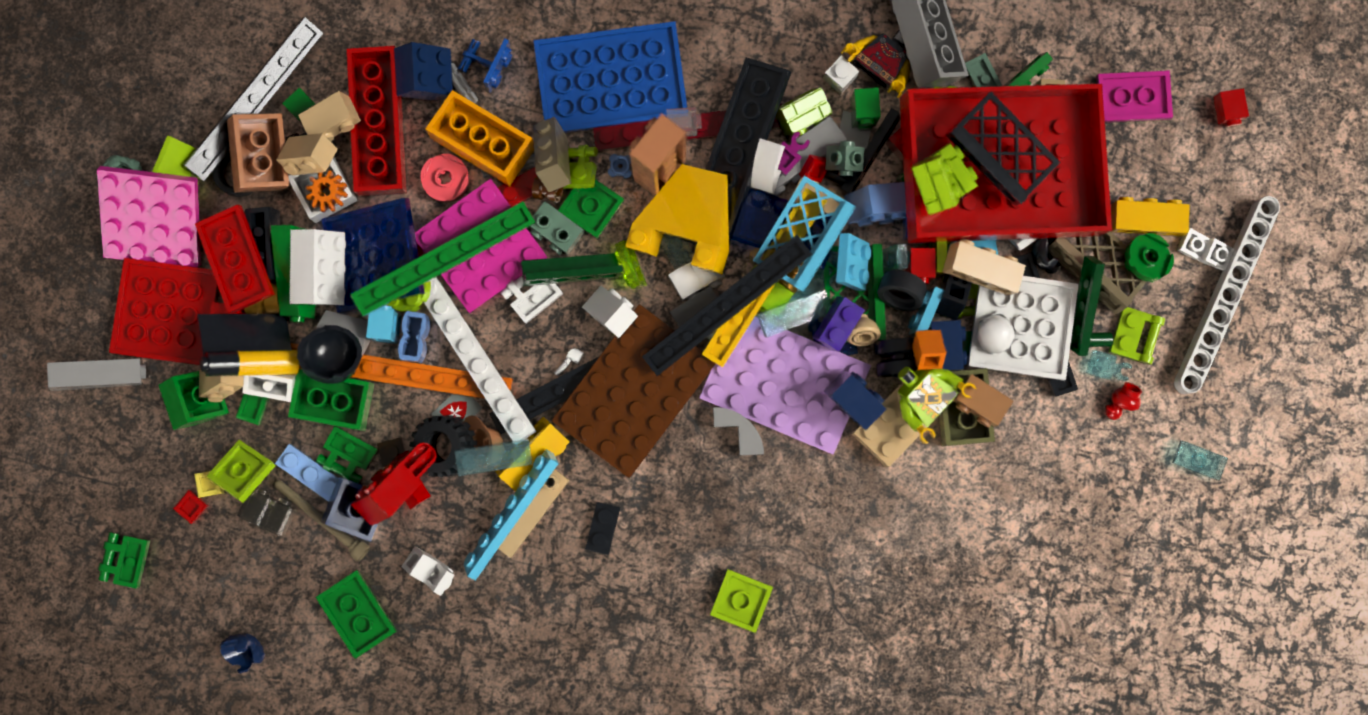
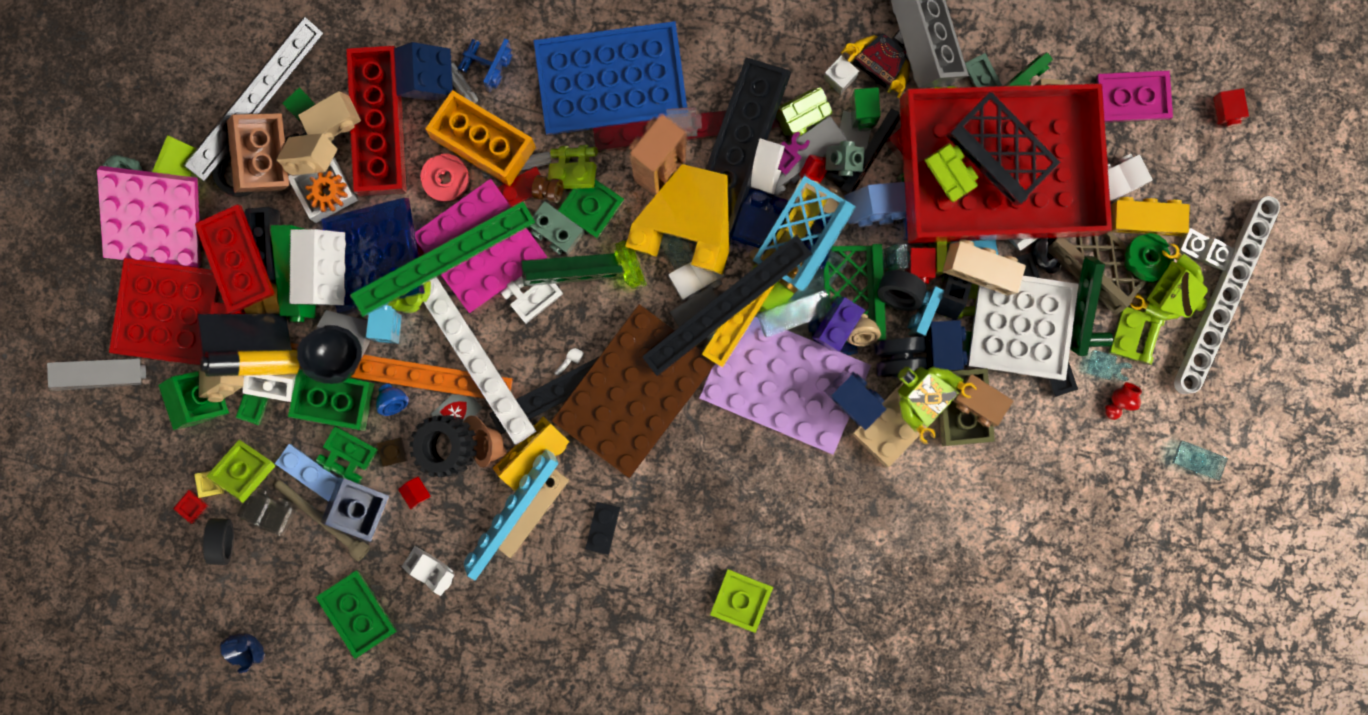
green plate [98,532,150,589] -> none
red brick [351,442,436,526] -> none
medium blue brick [398,311,430,364] -> none
clear light blue plate [455,439,532,476] -> none
dark tan brick [533,117,571,192] -> none
white brick [582,286,638,338] -> none
medium blue plate [608,154,631,179] -> none
light grey brick [713,407,764,456] -> none
medium azure plate [836,233,871,291] -> none
lime brick [911,154,962,215] -> none
orange brick [912,330,946,370] -> none
white hair [976,315,1014,353] -> none
none -> black tyre [203,518,234,565]
none -> blue brick [376,384,409,416]
none -> white brick [1108,154,1152,202]
none -> lime torso [1130,243,1208,320]

